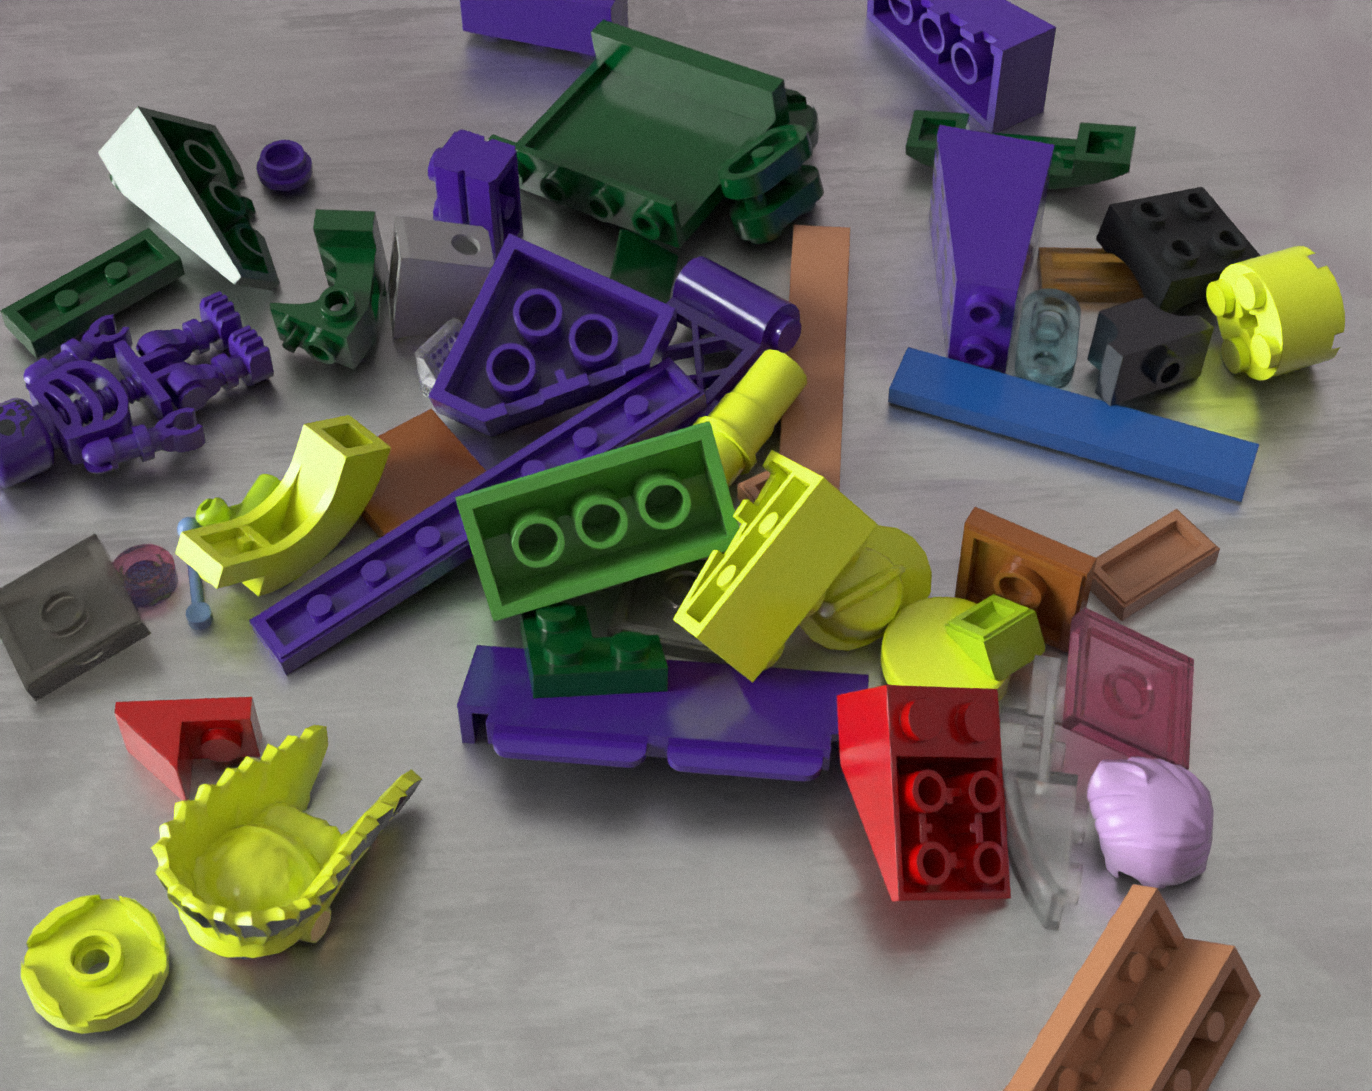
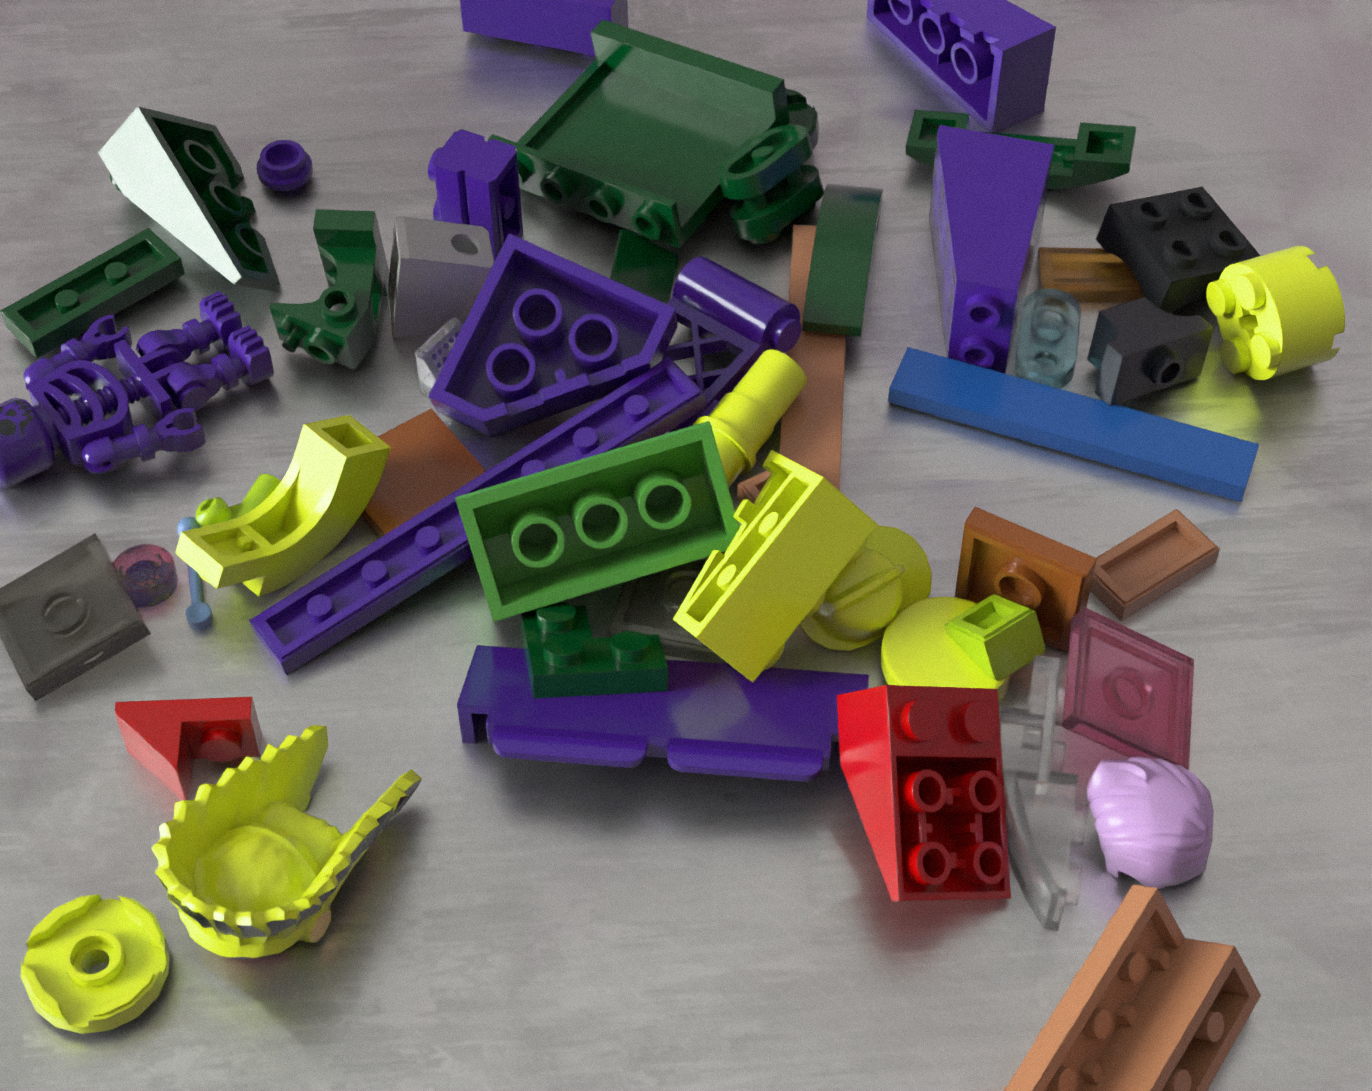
none -> dark green slope [802,184,883,337]

